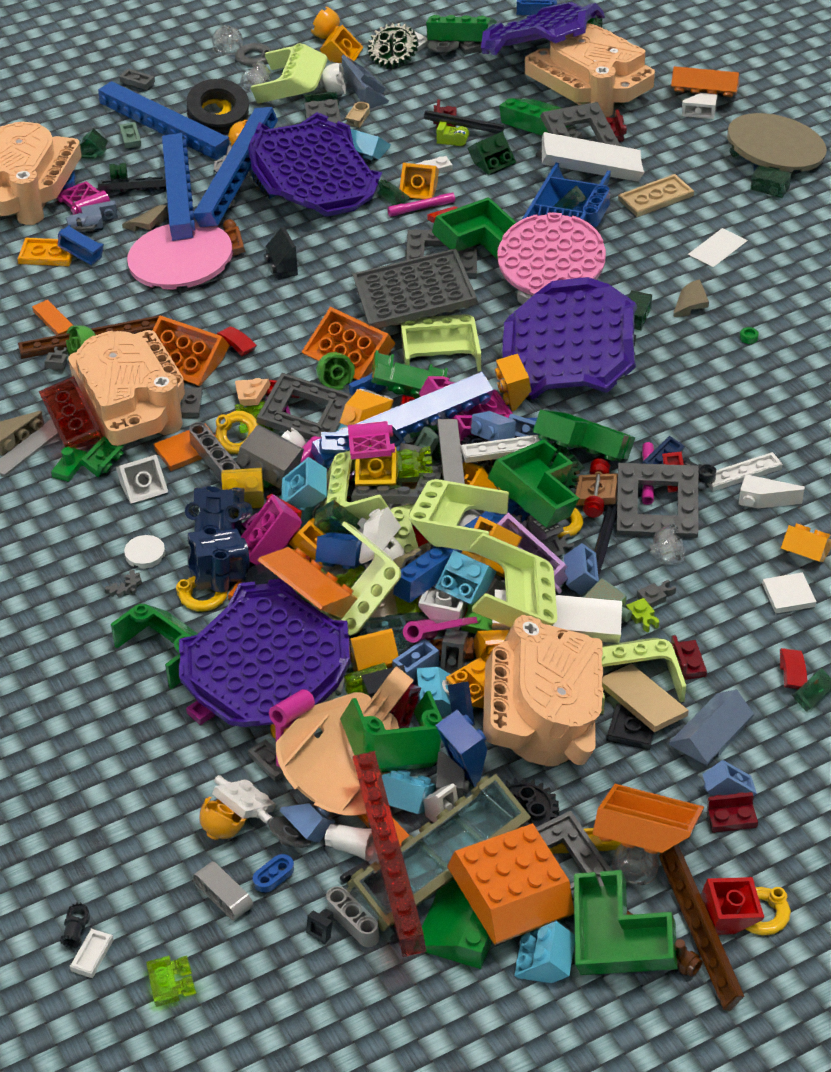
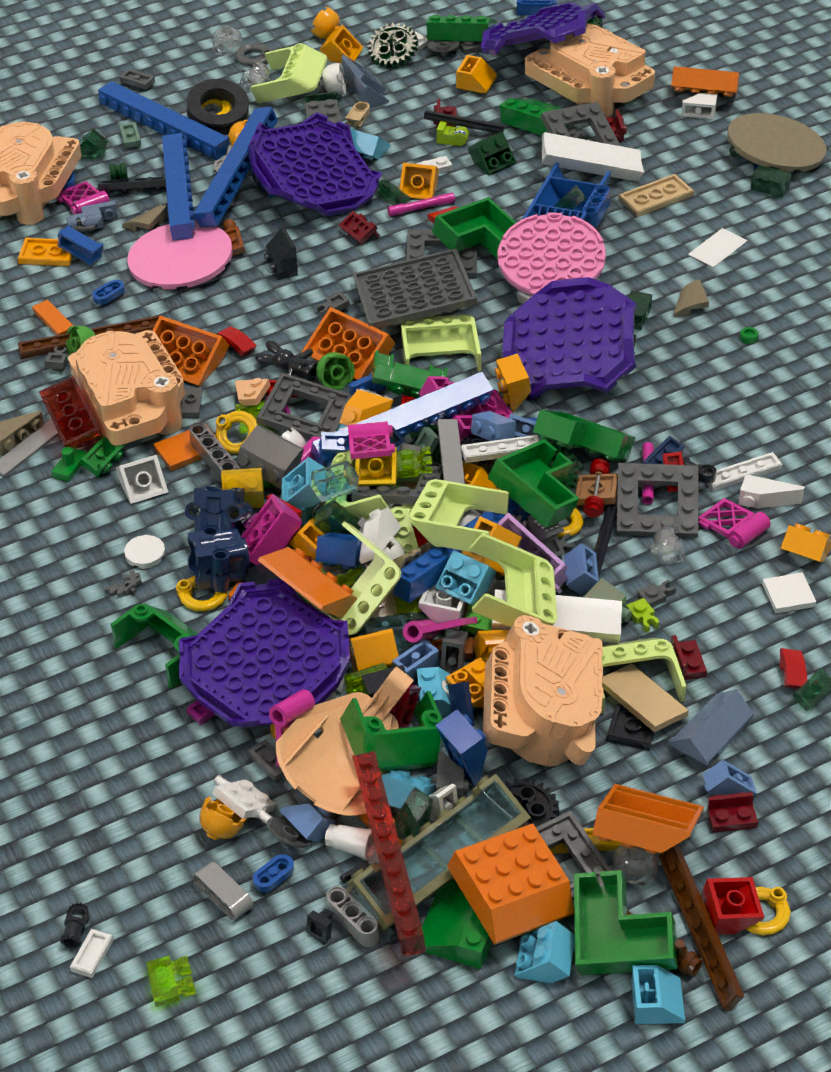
none -> blue plate [92,280,125,305]
none -> black animal [255,340,318,382]
none -> clear light blue brick [310,460,359,502]
none -> dark grey plate [316,291,350,318]
none -> dark red bracket [339,211,380,245]
none -> clear green slope [393,787,433,840]
none -> light orange slope [456,55,497,94]
none -> medium azure slope [631,965,685,1024]
none -> dark pink piece [698,498,771,549]

